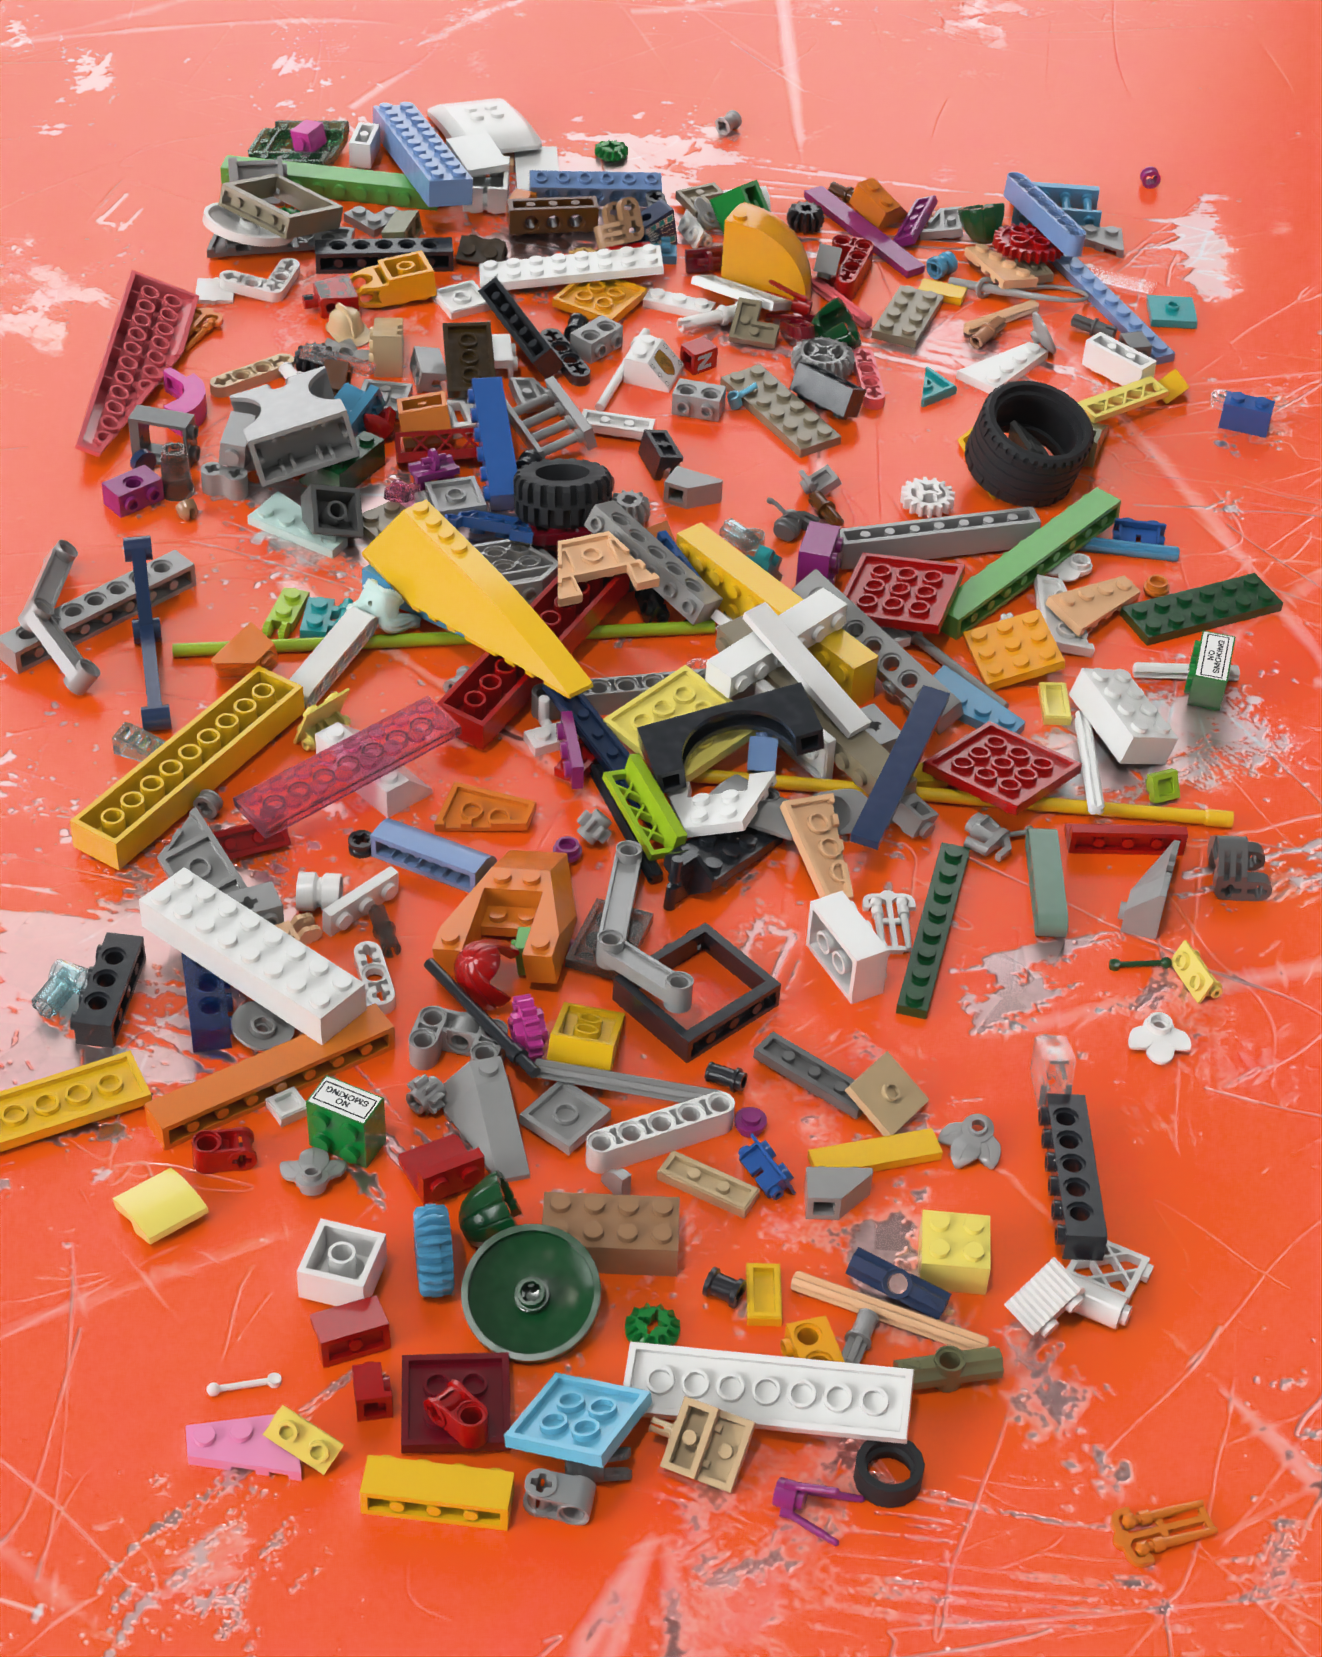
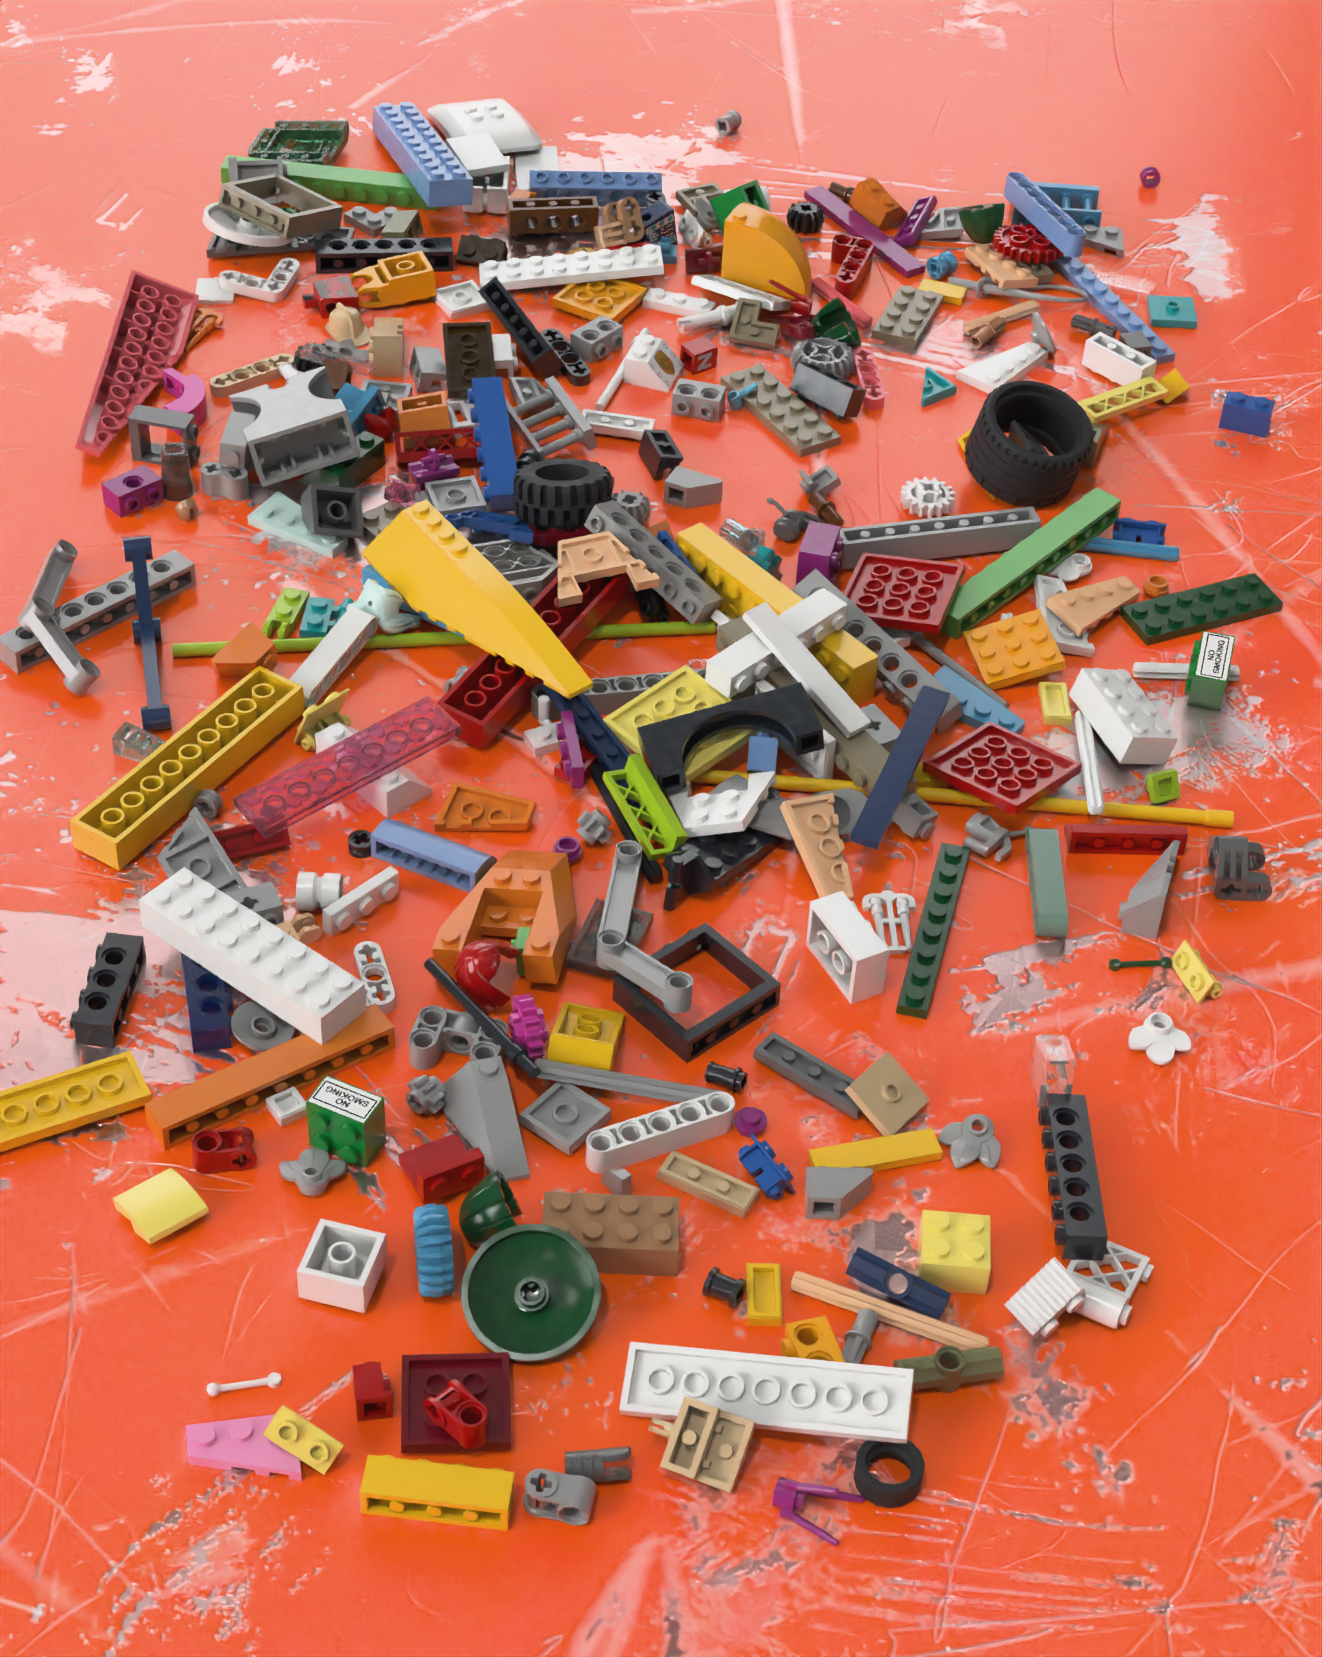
clear light blue piece [31,958,89,1019] -> none
tile [130,449,157,470] -> none
dark pink brick [290,119,327,154] -> none
red panel [310,1296,391,1368] -> none
white brick [349,122,381,169] -> none
clear smoke axle [368,904,401,958] -> none
medium azure plate [504,1372,652,1468] -> none
black bush [564,313,589,342] -> none
green gear [594,139,628,162] -> none
green gear [625,1302,680,1346] -> none
light grey brick [813,243,842,280] -> none
orange piece [1110,1500,1218,1568] -> none

